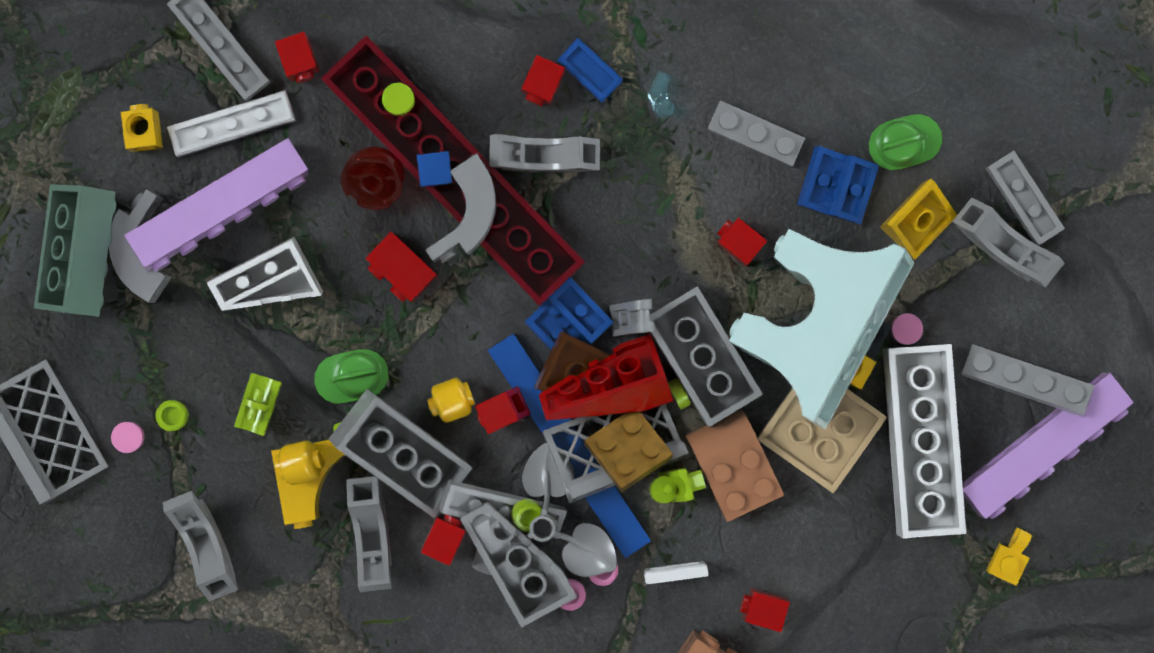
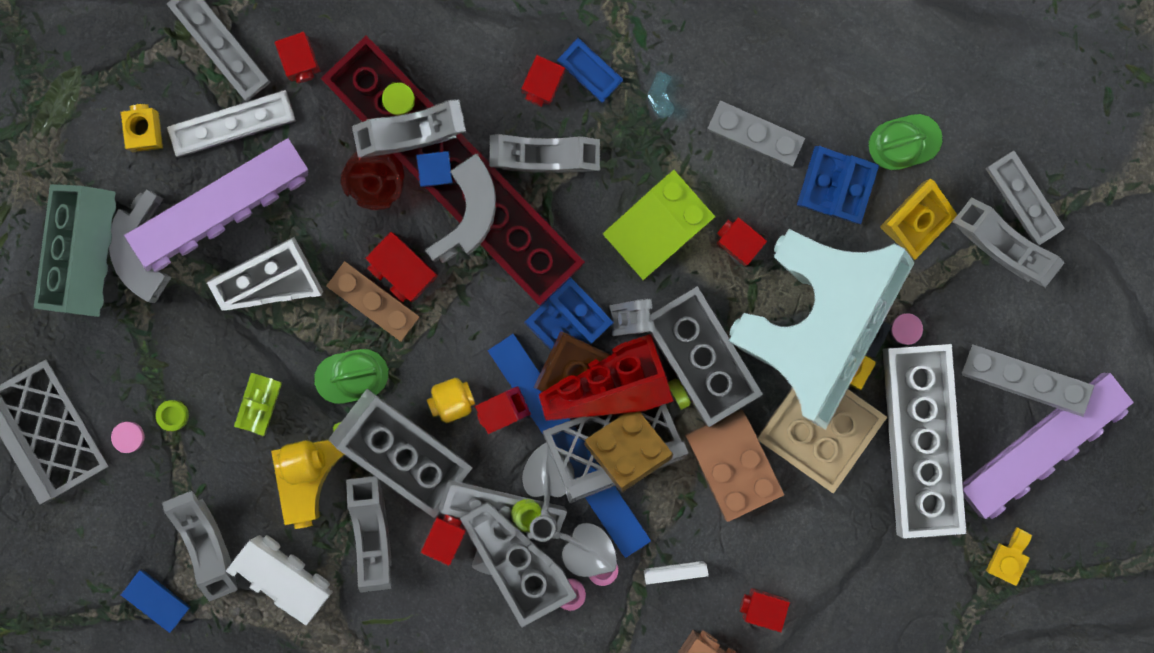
lime hips [649,468,706,503] -> none
none -> blue tile [121,569,191,633]
none -> white wedge [226,535,333,625]
none -> medium nougat plate [326,261,420,342]
none -> light grey arch [352,100,465,158]
none -> lime slope [603,170,715,280]

